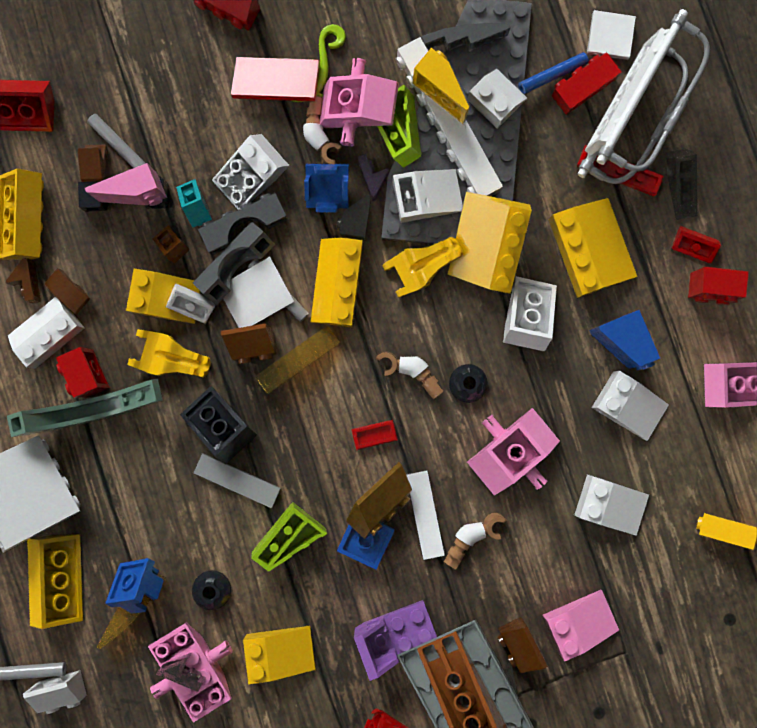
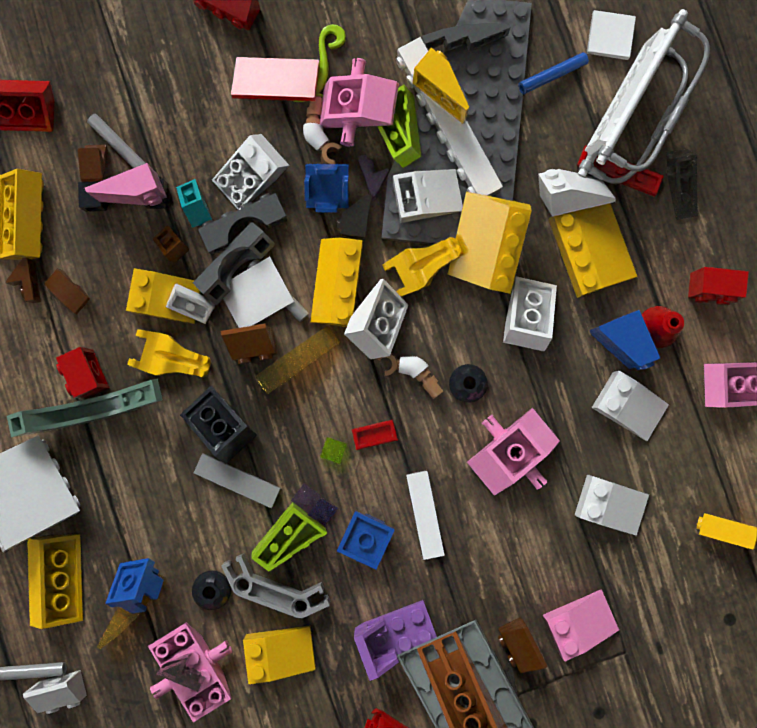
white slope [8,297,84,368] -> none
pearl gold slope [346,462,412,539] -> none
medium nougat piece [444,513,507,569] -> none
white slope [467,69,527,129] -> none
red brick [552,52,622,115] -> none
red slope [672,226,721,264] -> none
none -> light grey piece [221,553,331,618]
none -> clear purple slope [291,483,338,526]
none -> clear neon green tile [320,437,347,464]
none -> white slope [344,279,408,359]
none -> white slope [538,169,615,216]
none -> red cone [641,306,684,348]

